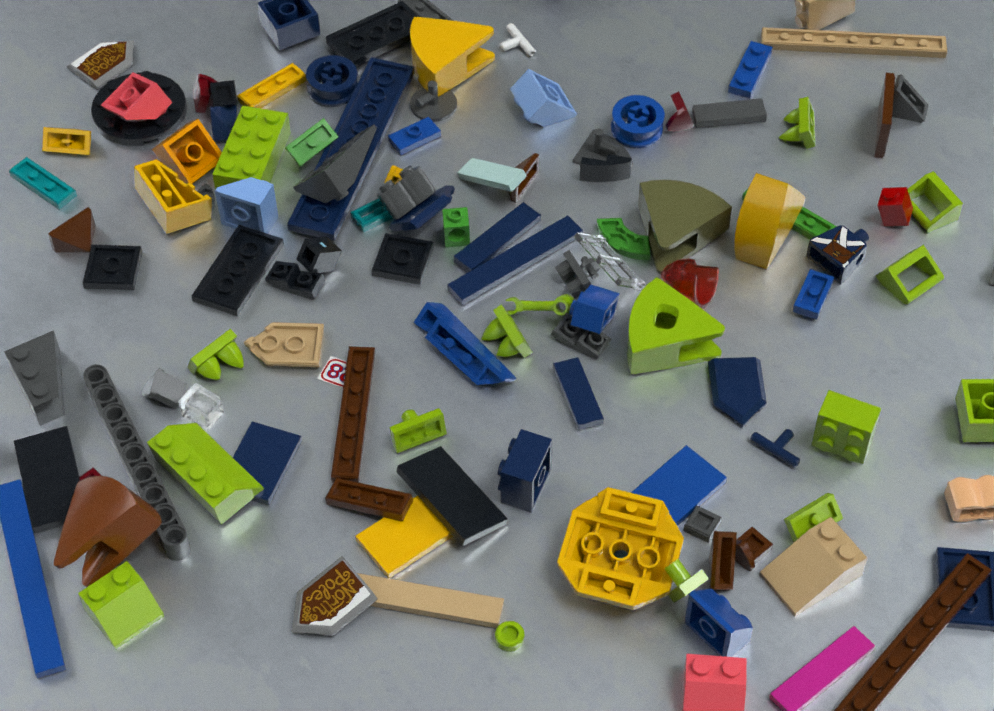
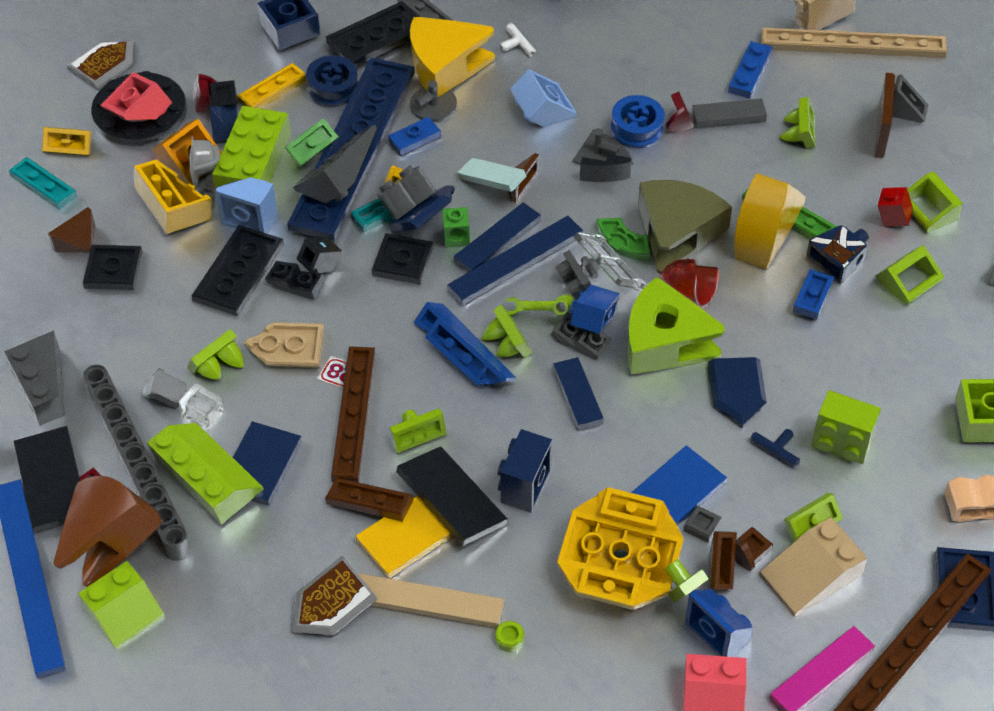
none -> light grey piece [190,136,220,186]

